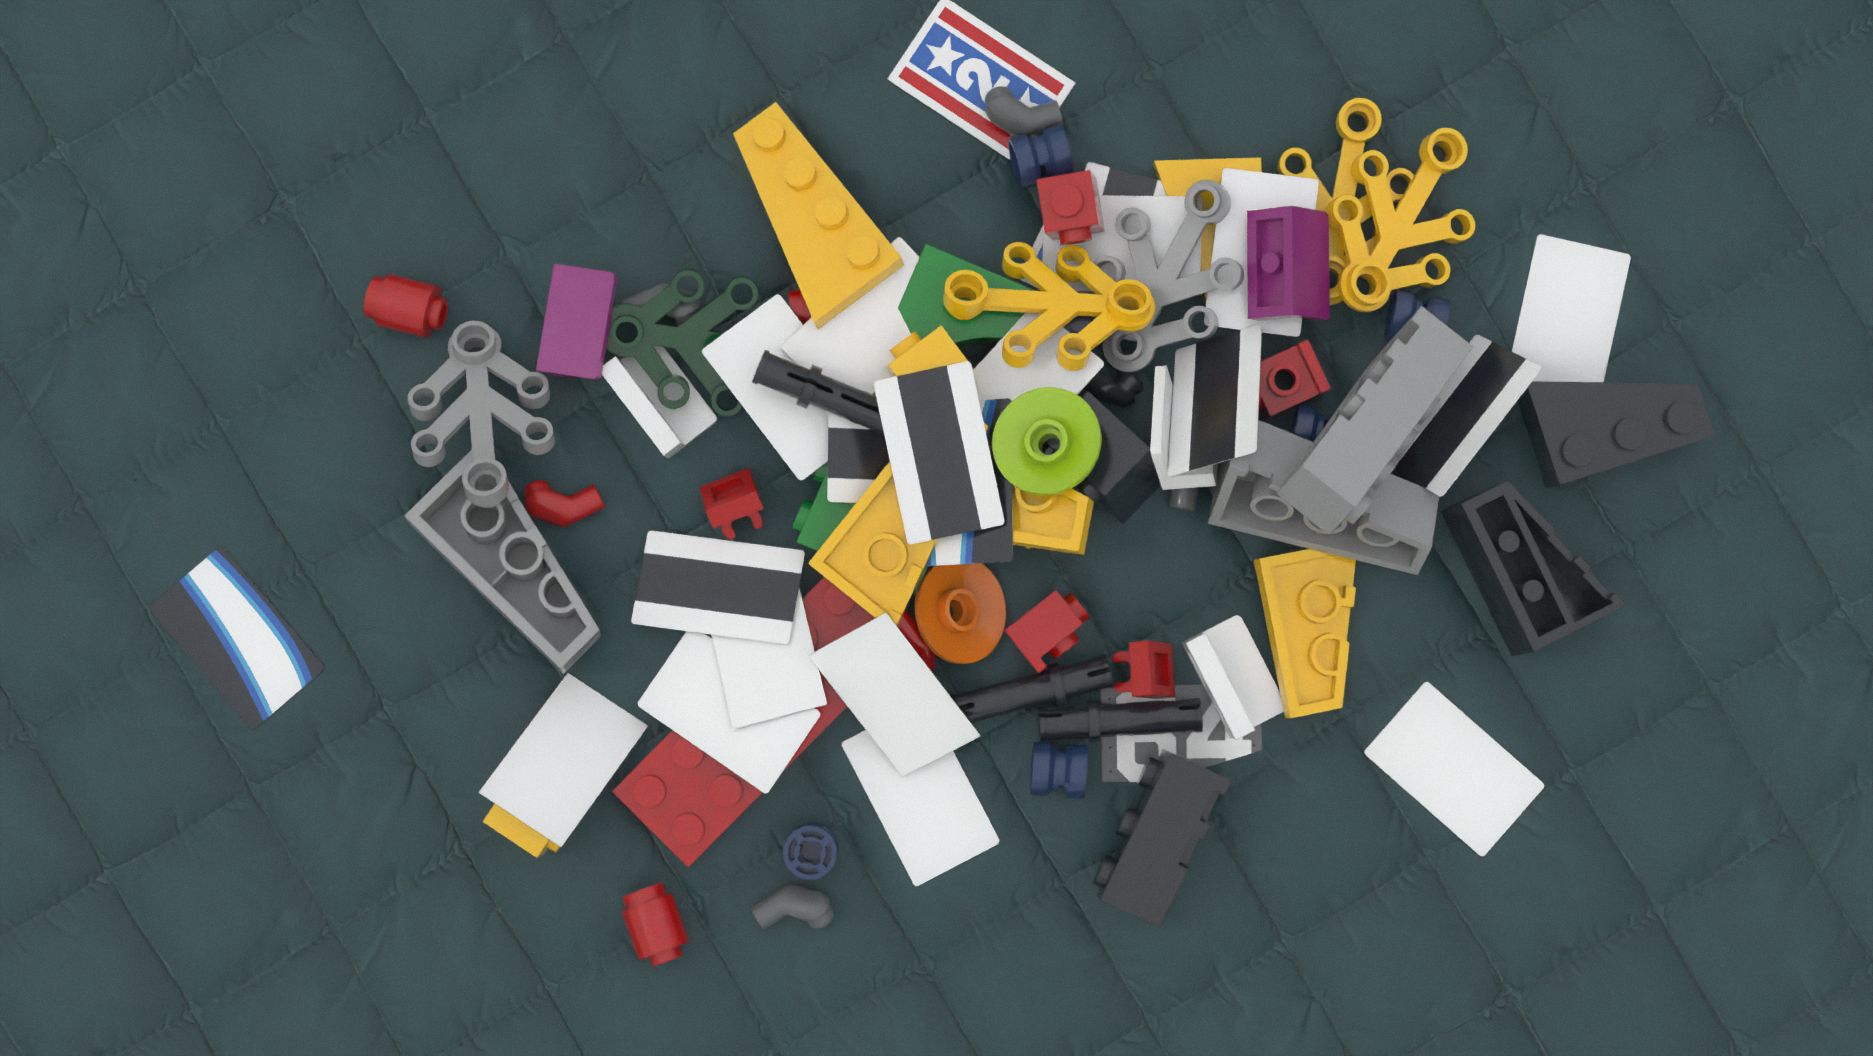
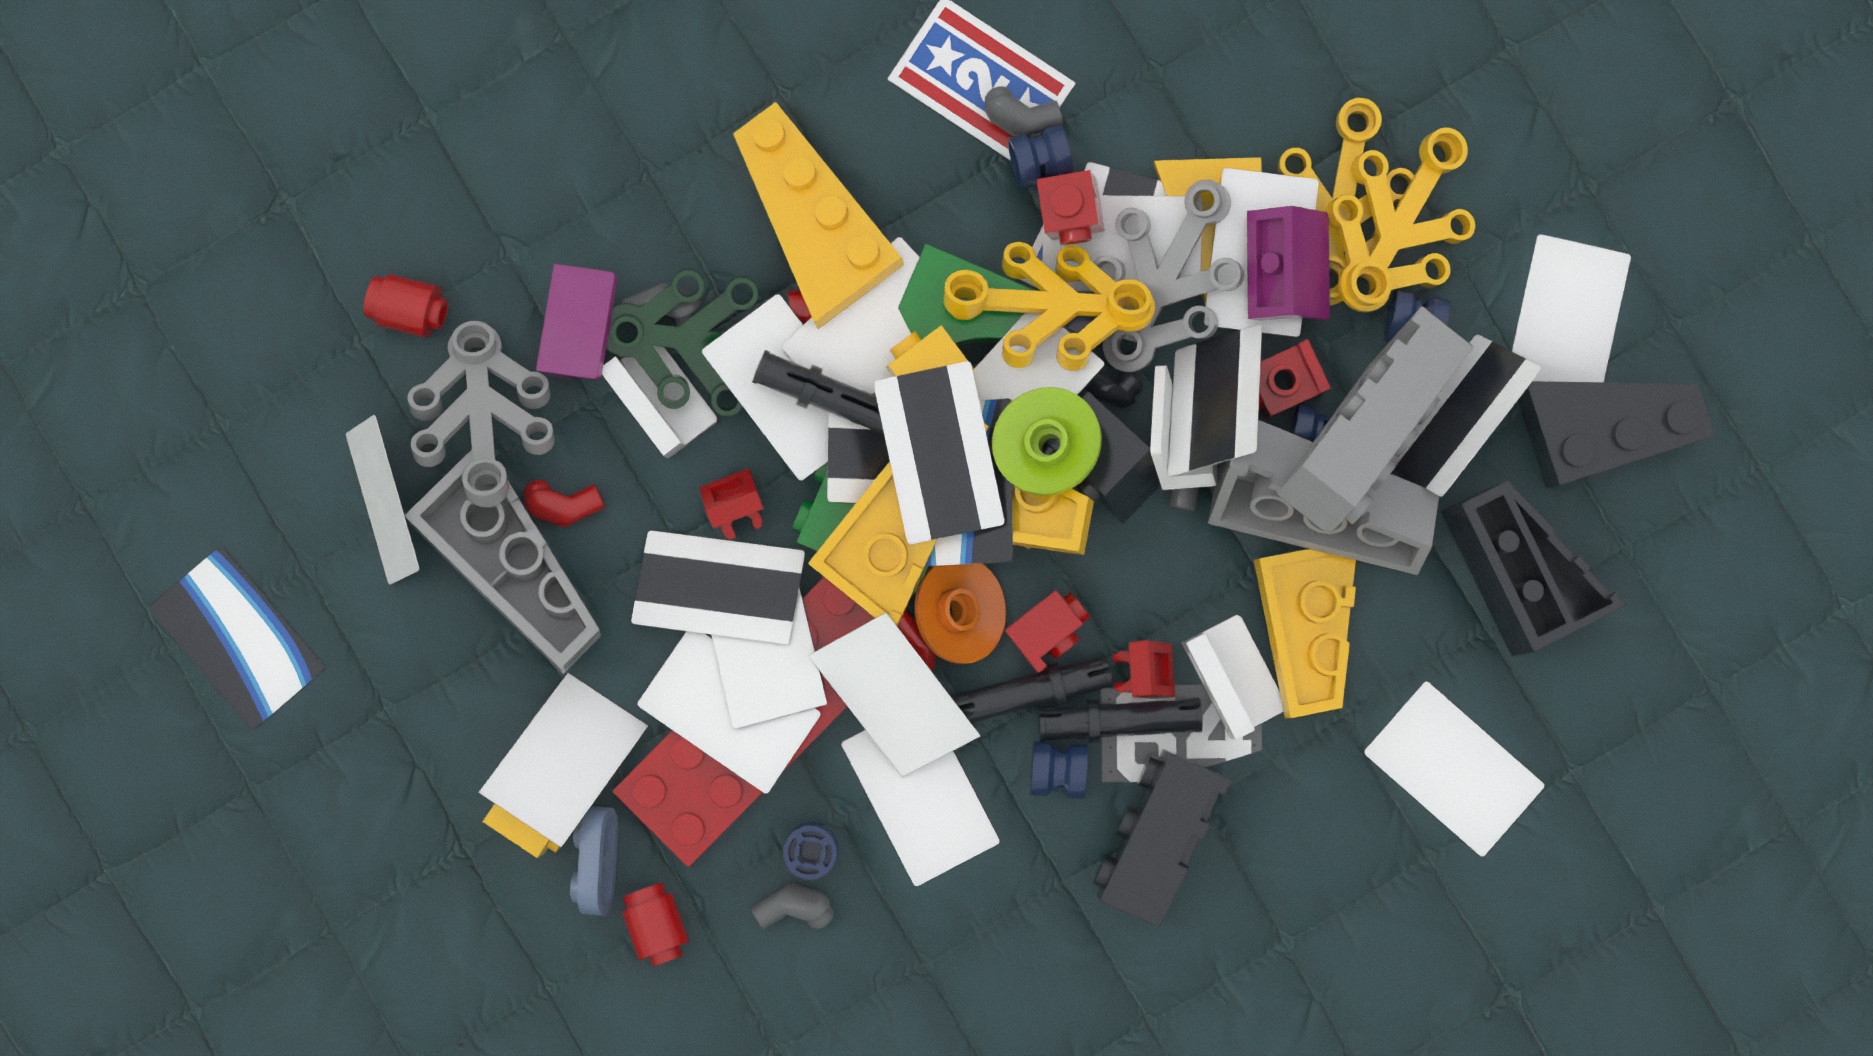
none -> white sticker [346,415,419,585]
none -> sand blue plate [570,806,618,916]

